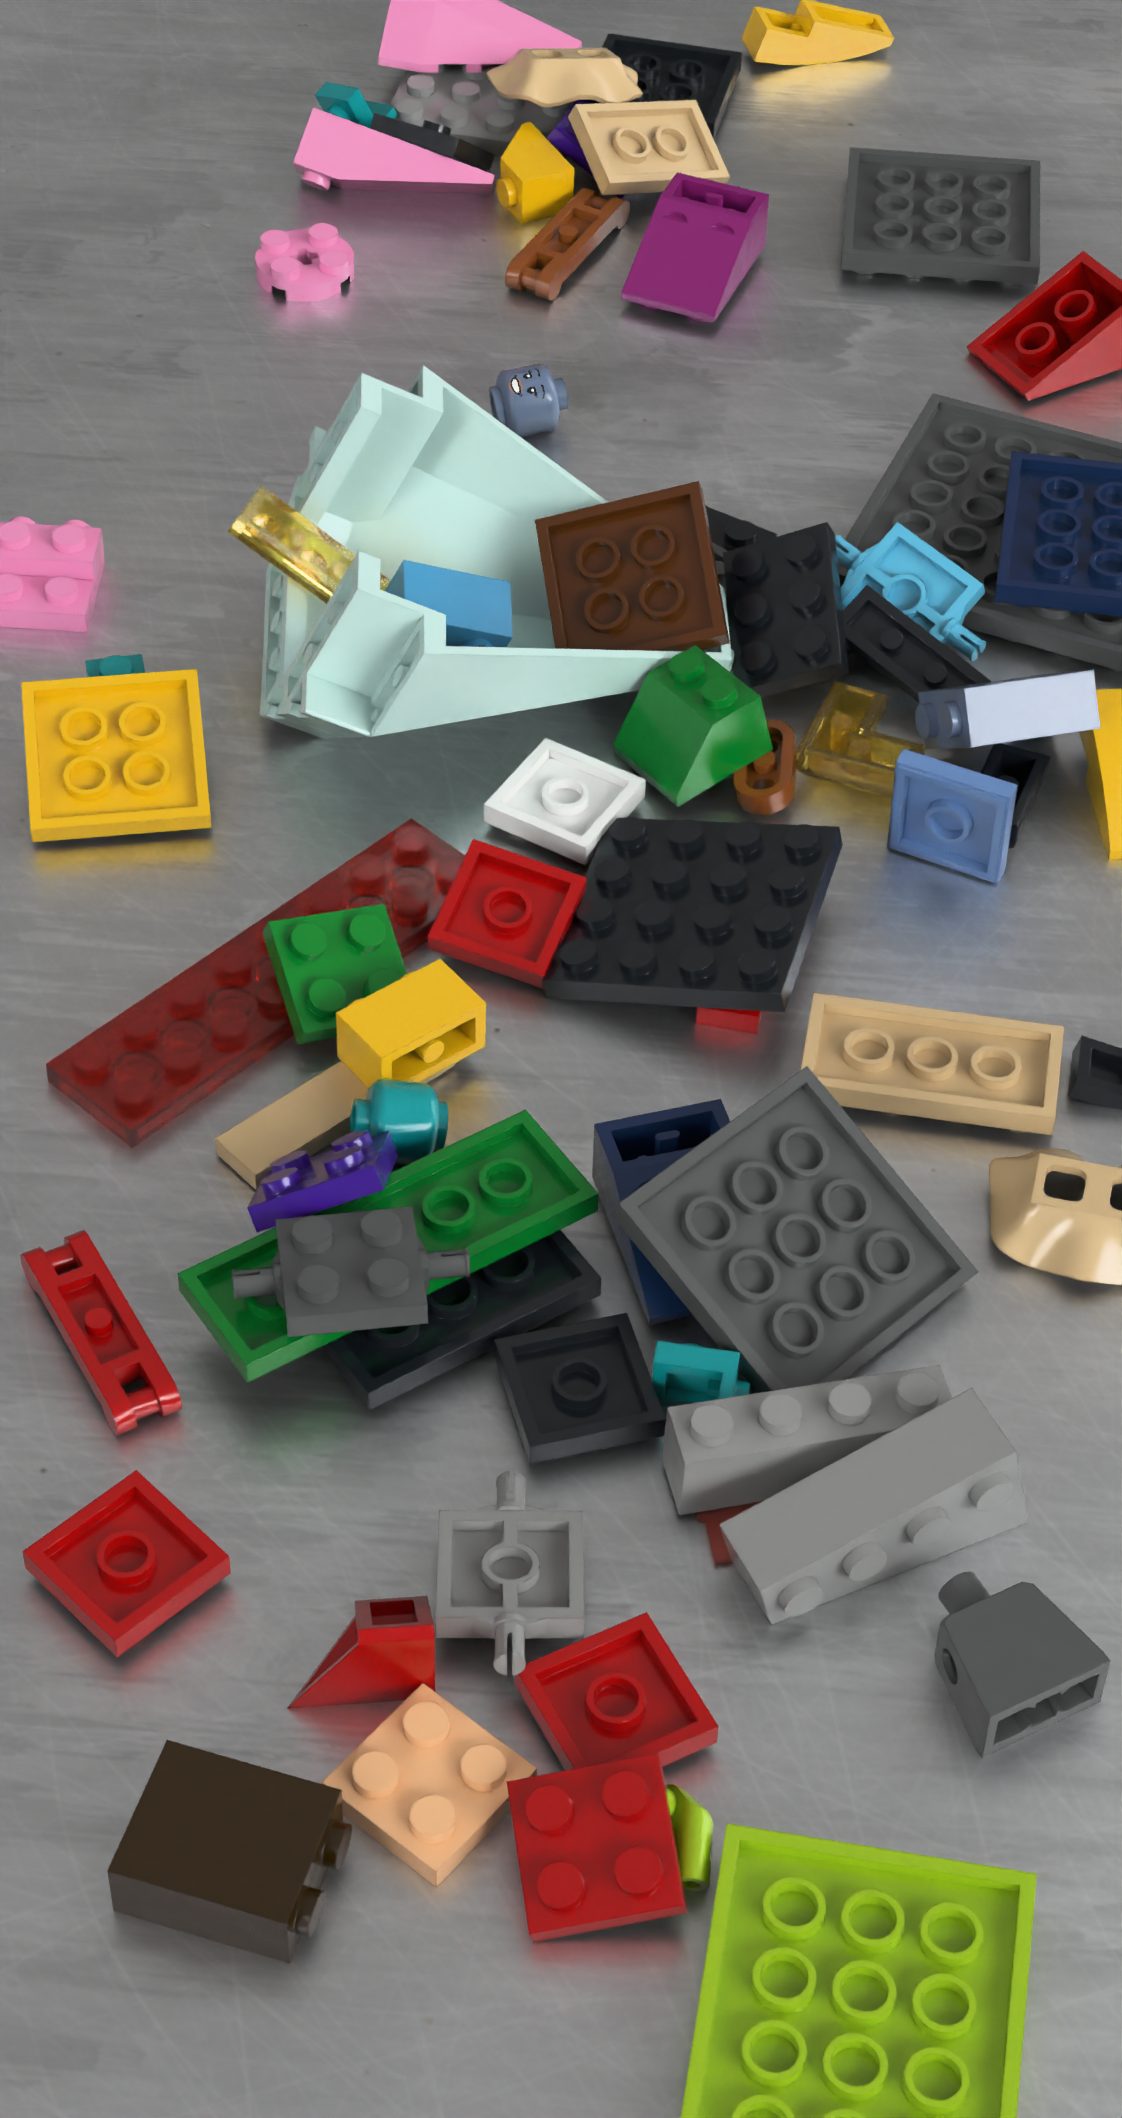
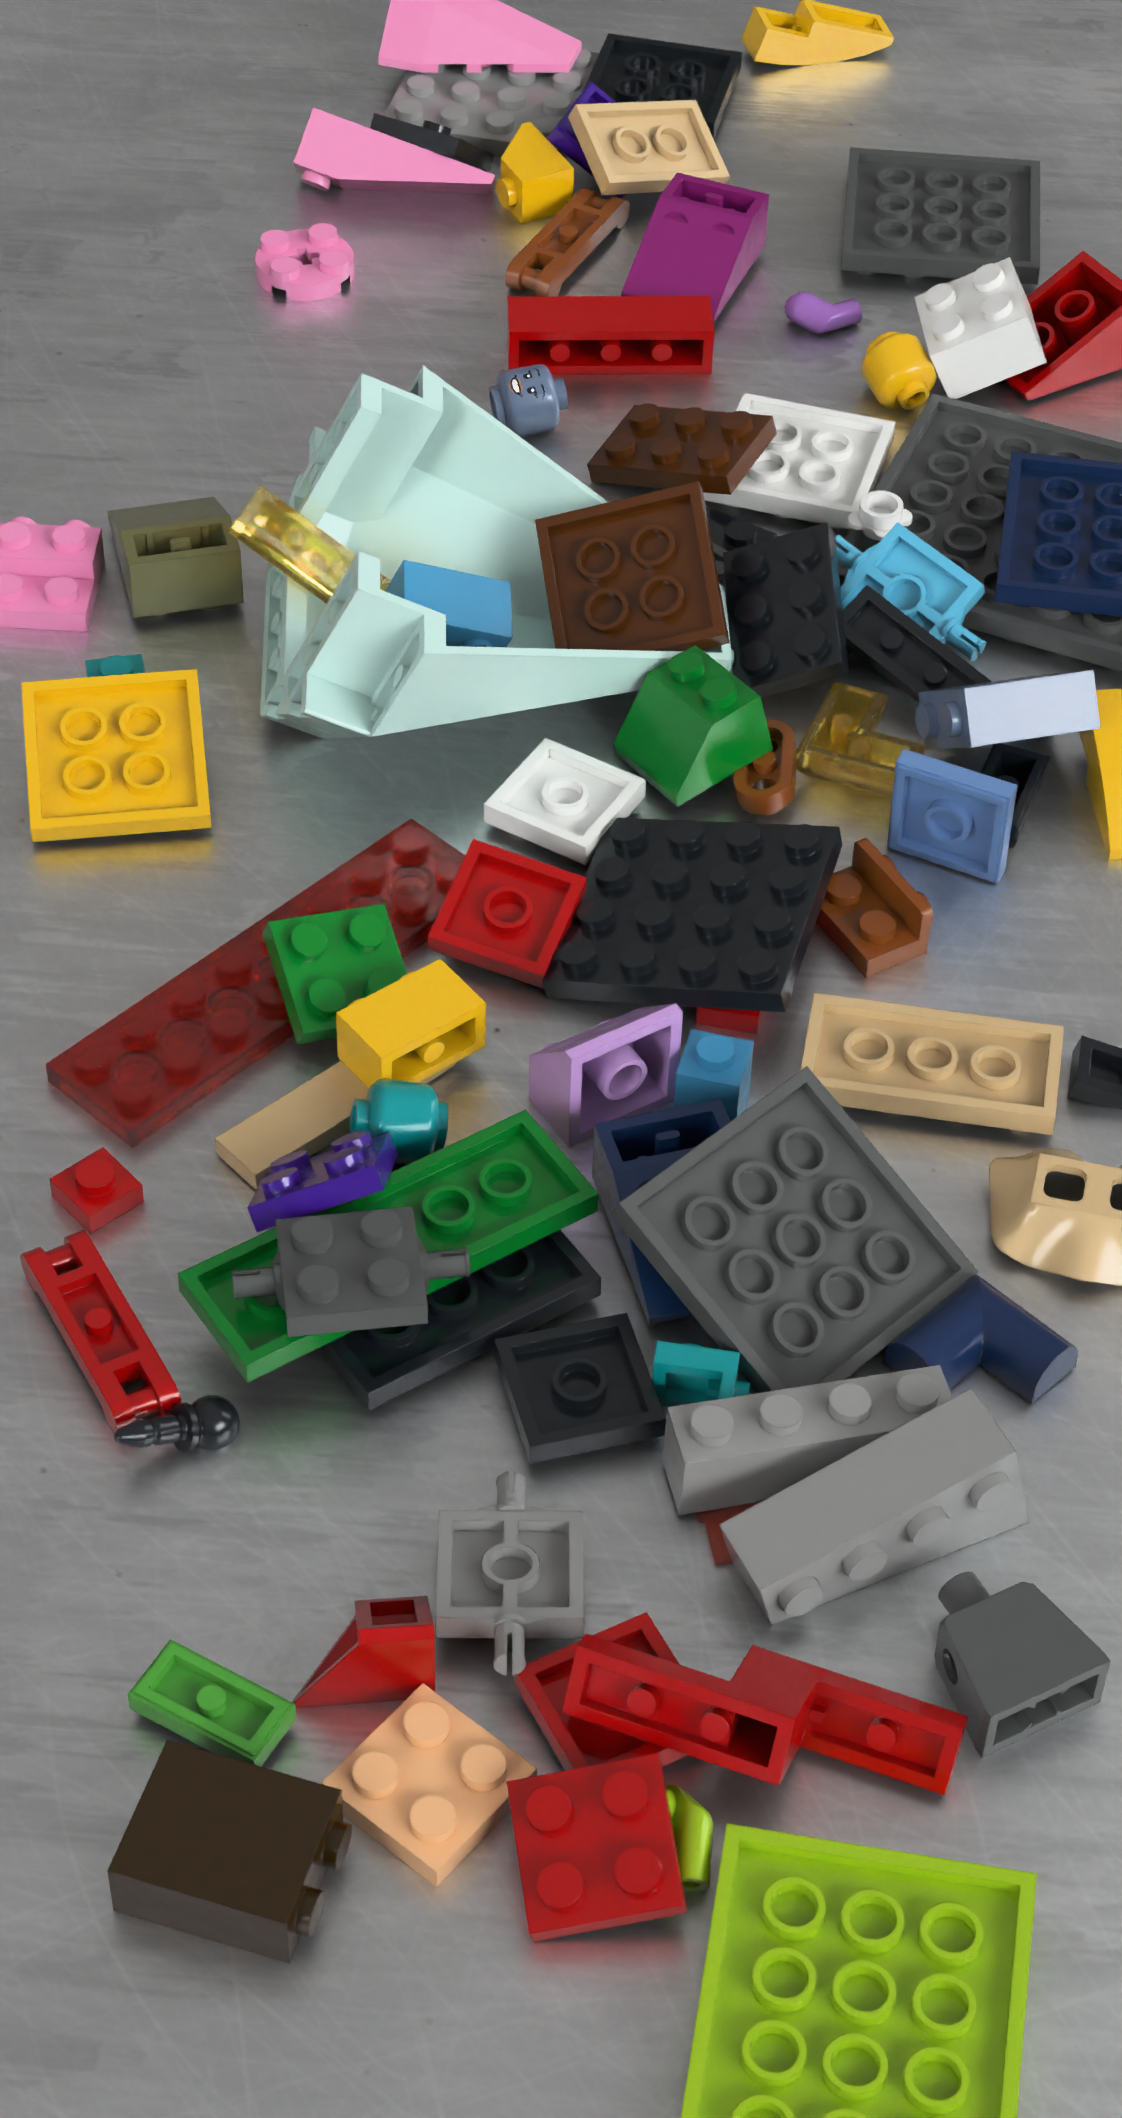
red plate [22,1470,231,1658] -> none
teal bracket [315,82,397,128] -> none
tan piece [486,48,643,108] -> none
none -> red plate [49,1147,144,1234]
none -> olive slope [107,497,244,618]
none -> black bar [114,1395,240,1452]
none -> bright green plate [128,1639,297,1767]
none -> red brick [507,296,714,375]
none -> lavender slope [529,1003,683,1148]
none -> red bracket [562,1633,969,1795]
none -> reddish brown plate [587,404,777,495]
none -> dark azure brick [674,1028,754,1121]
none -> white plate [703,393,896,530]
none -> medium lavender arm [785,292,862,334]
none -> dark orange bracket [816,838,933,978]
none -> white plate [847,490,912,541]
none -> yellow head [861,331,937,410]
none -> dark blue brick [883,1274,1078,1404]
none -> white brick [914,257,1047,399]

